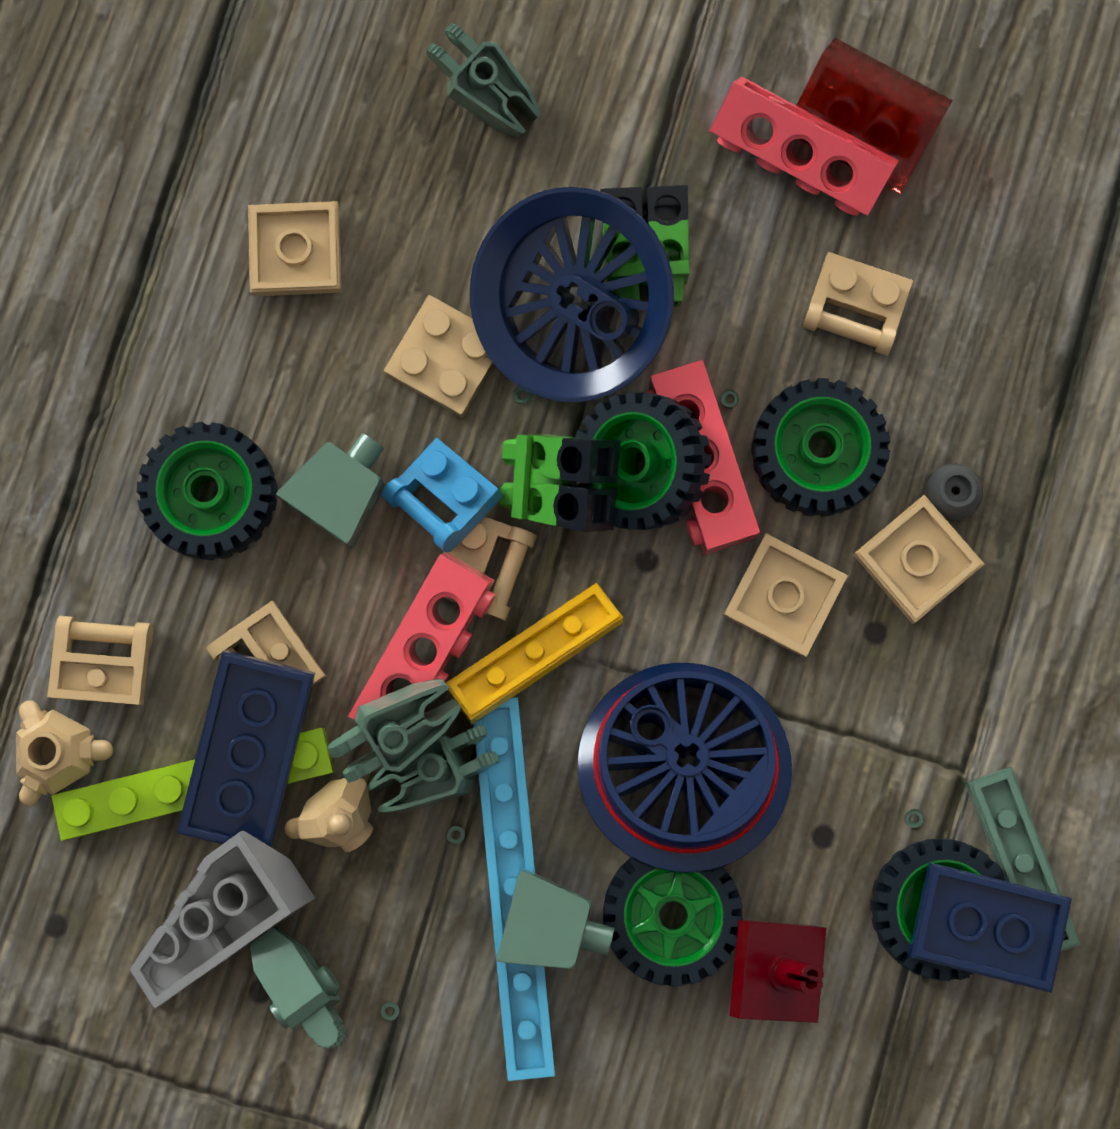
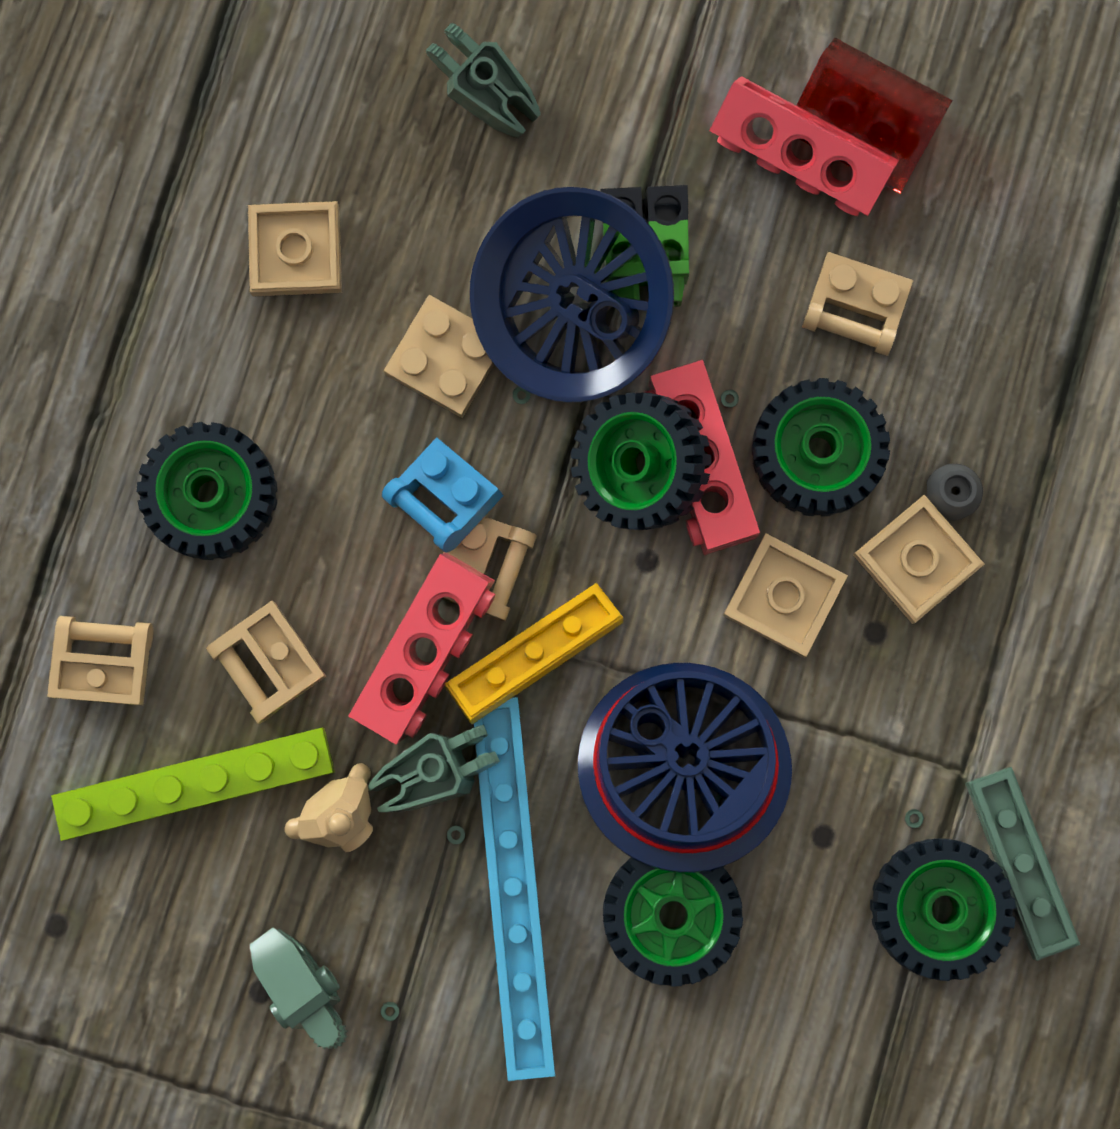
tan rock [16,700,113,806] -> none
light grey wedge [129,830,315,1009] -> none
dark blue tile [177,650,316,848] -> none
sand green torso [276,433,385,550] -> none
sand green hinge [327,679,461,783] -> none
sand green torso [496,869,615,969] -> none
hips [499,435,620,532] -> none
dark red tile [729,919,827,1023] -> none
dark blue tile [908,863,1072,993] -> none

